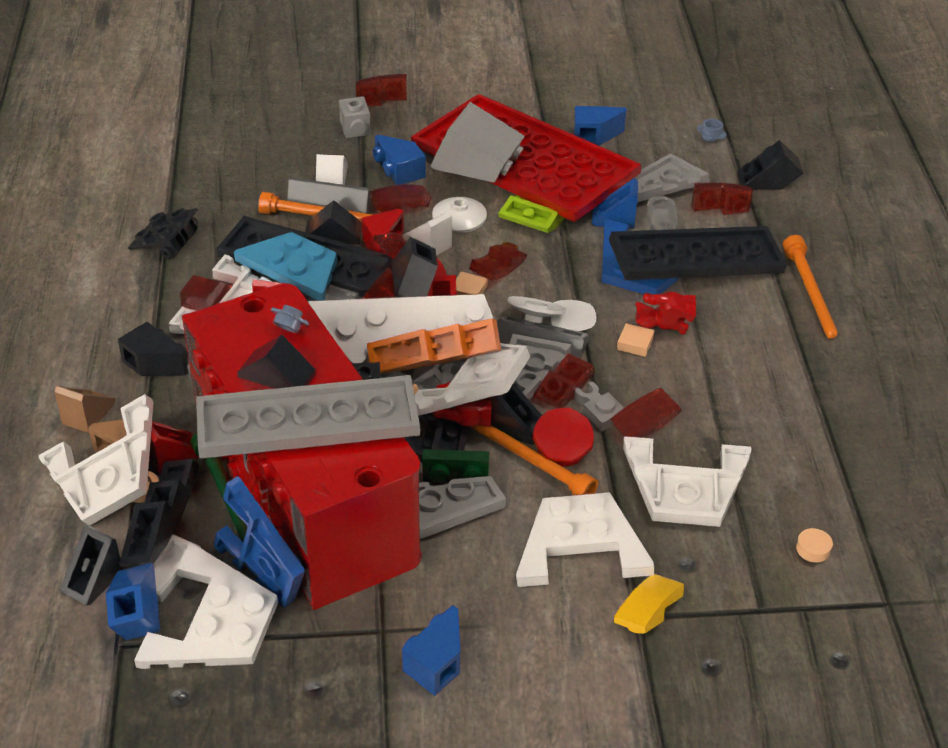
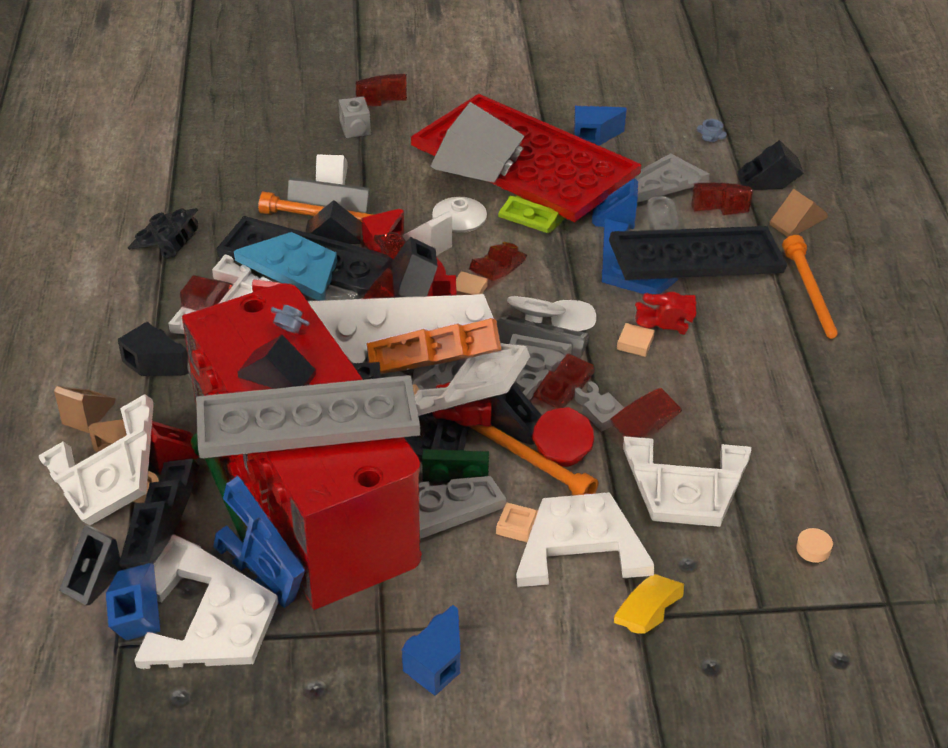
clear red slope [370,184,432,213] -> none
blue slope [372,135,426,186] -> none
none -> light nougat tile [496,502,538,542]
none -> medium nougat slope [770,189,828,237]

